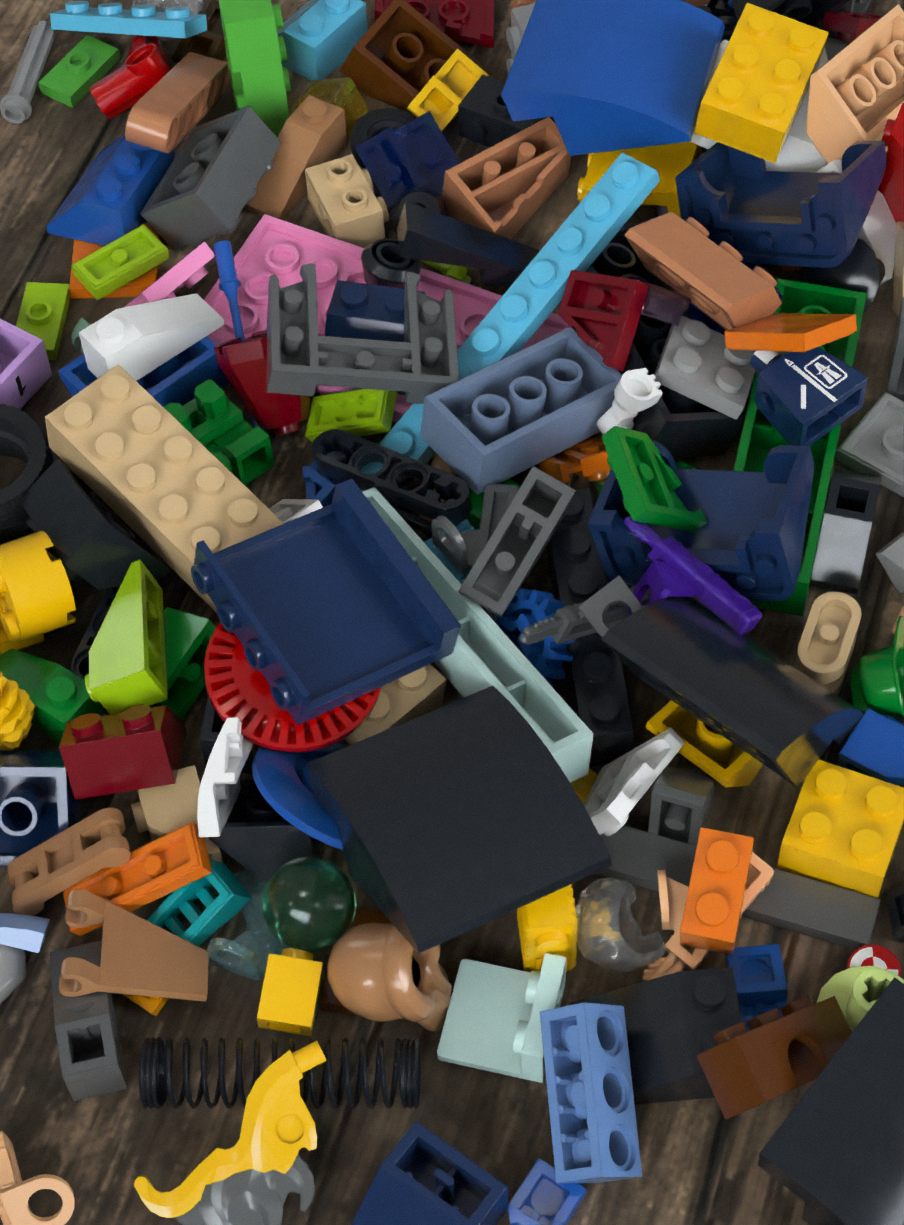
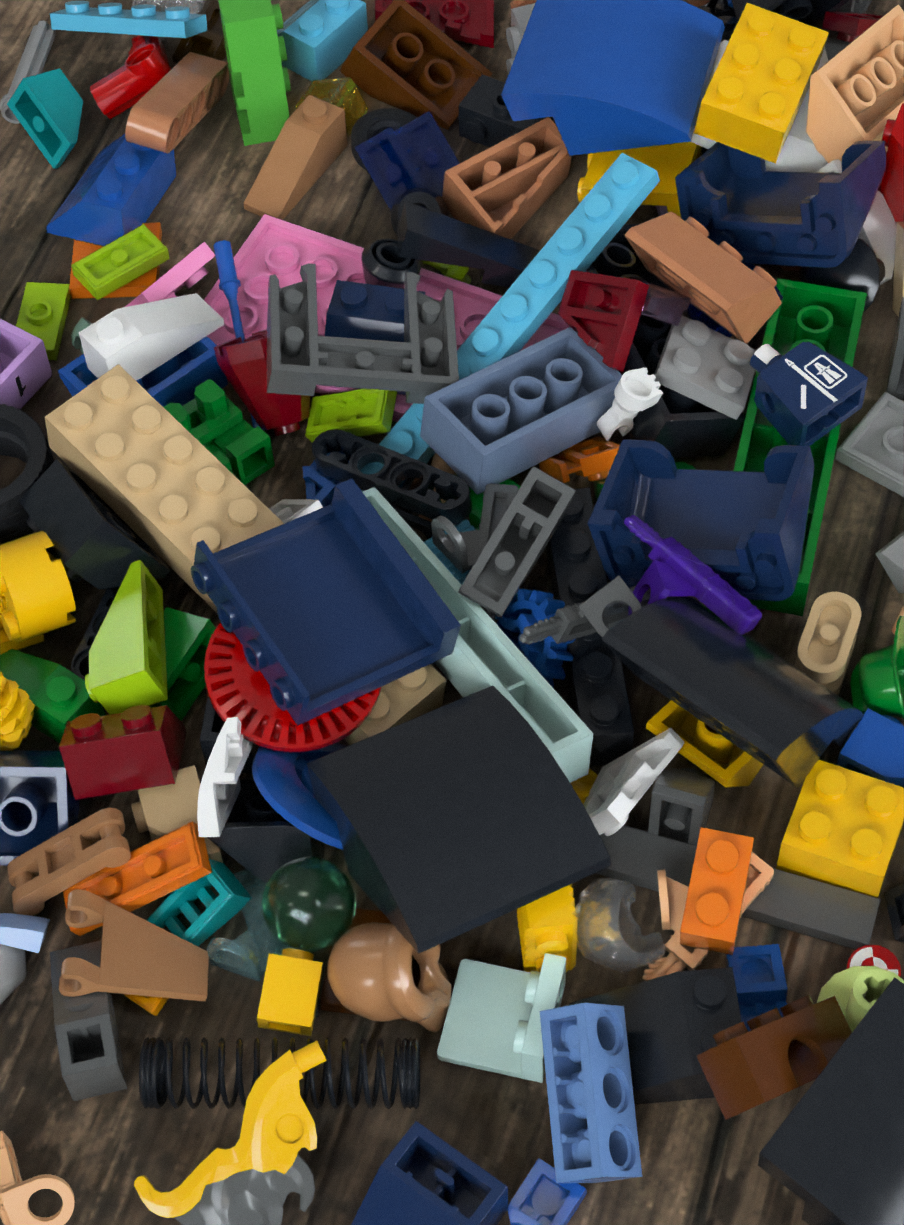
bright green plate [38,35,121,108] -> none
dark grey brick [140,106,281,250] -> none
tan brick [305,154,389,248] -> none
yellow slope [407,48,489,135] -> none
green wing [601,426,707,532] -> none
orange tile [724,313,857,352] -> none
black slope [810,468,881,594] -> none
none -> teal slope [7,68,83,169]

